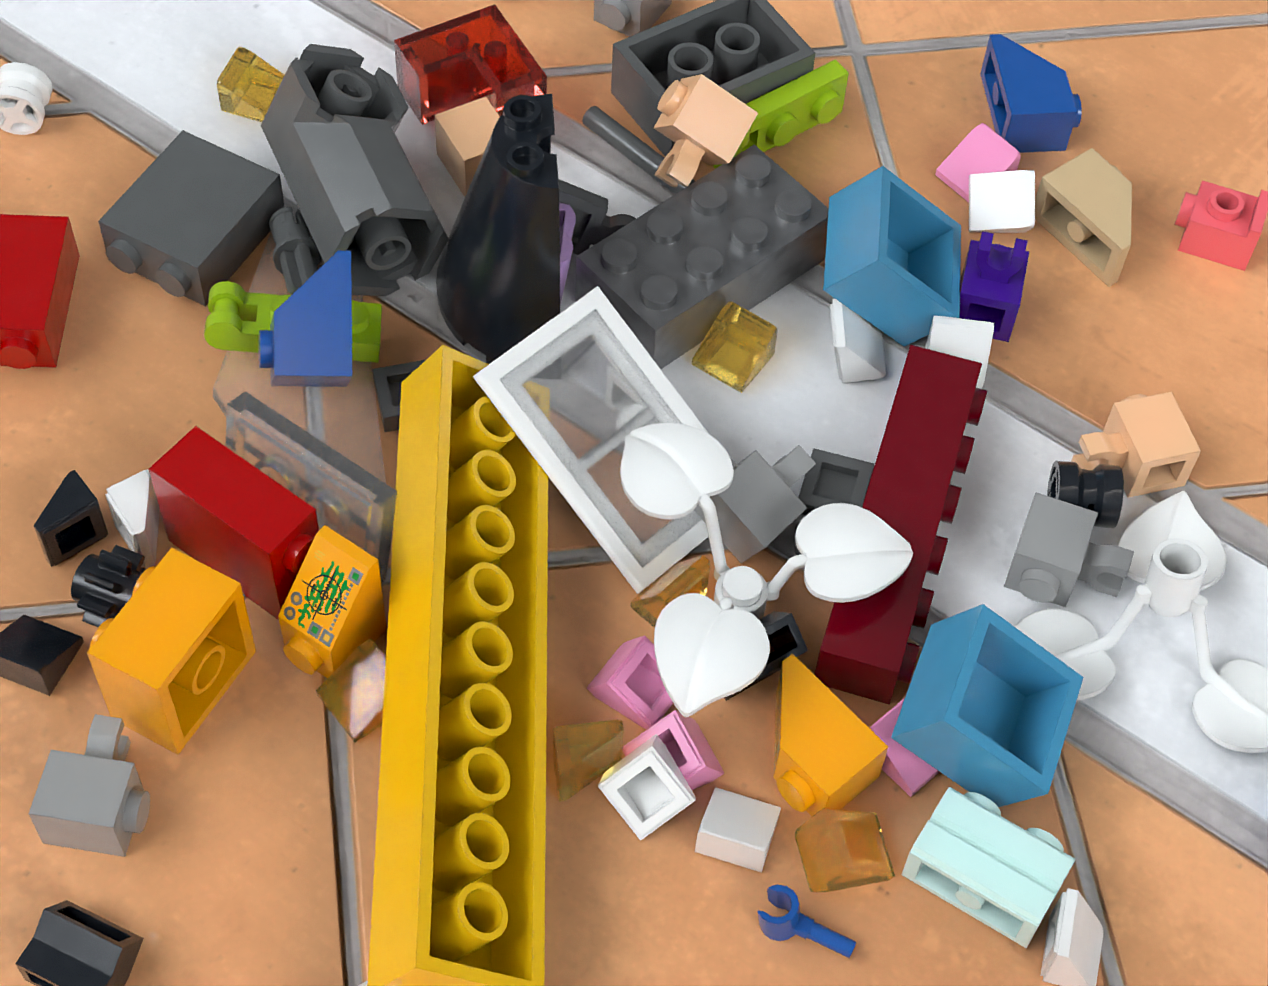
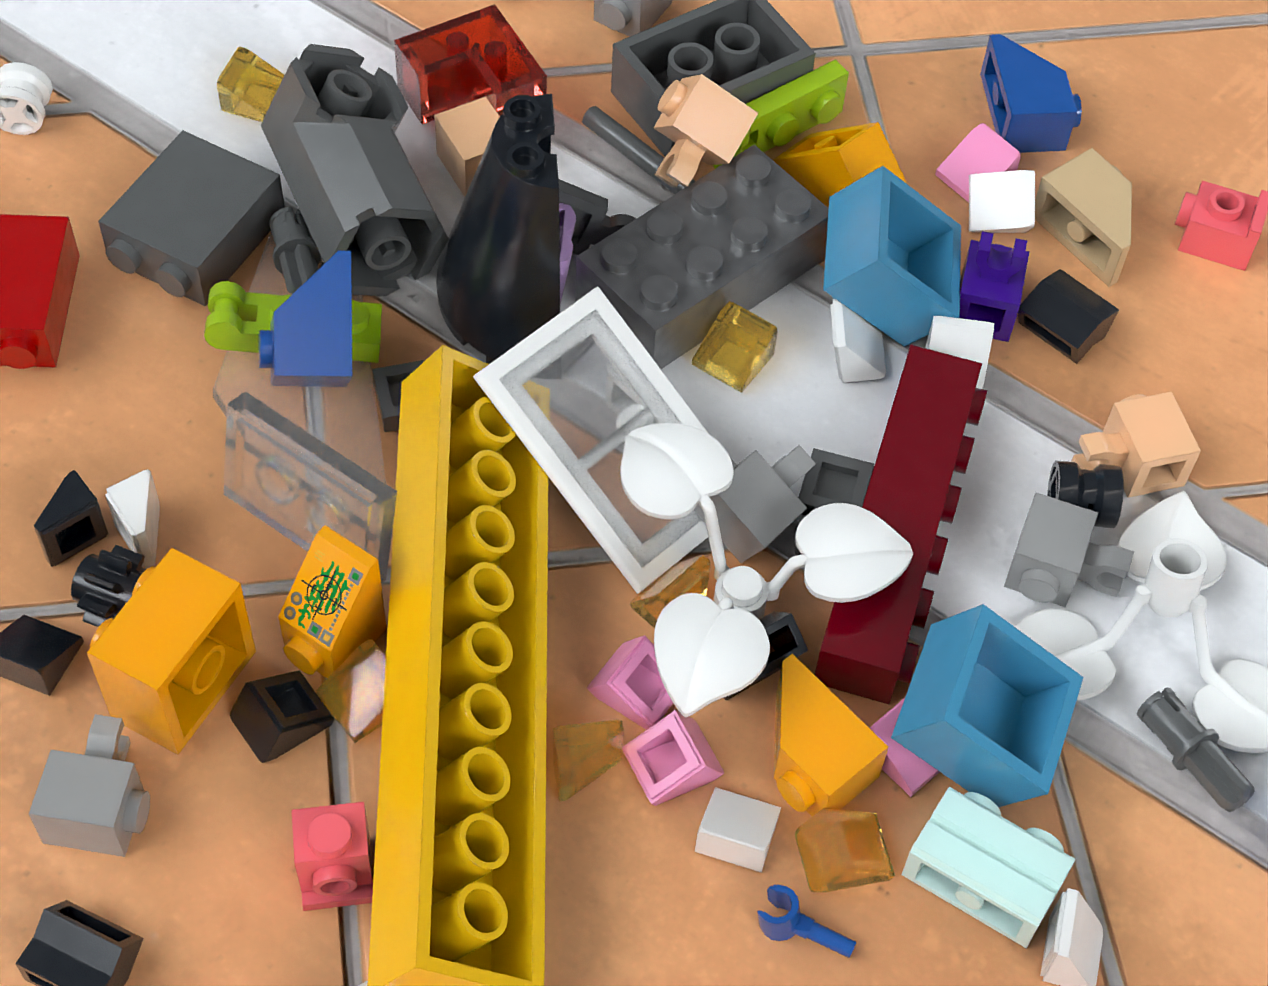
red brick [149,426,319,620] -> none
white slope [598,734,696,841] -> none
none -> black slope [230,670,335,763]
none -> coral brick [291,802,373,911]
none -> light orange slope [773,122,907,208]
none -> black piece [1018,269,1119,364]
none -> dark grey axle [1137,687,1255,812]

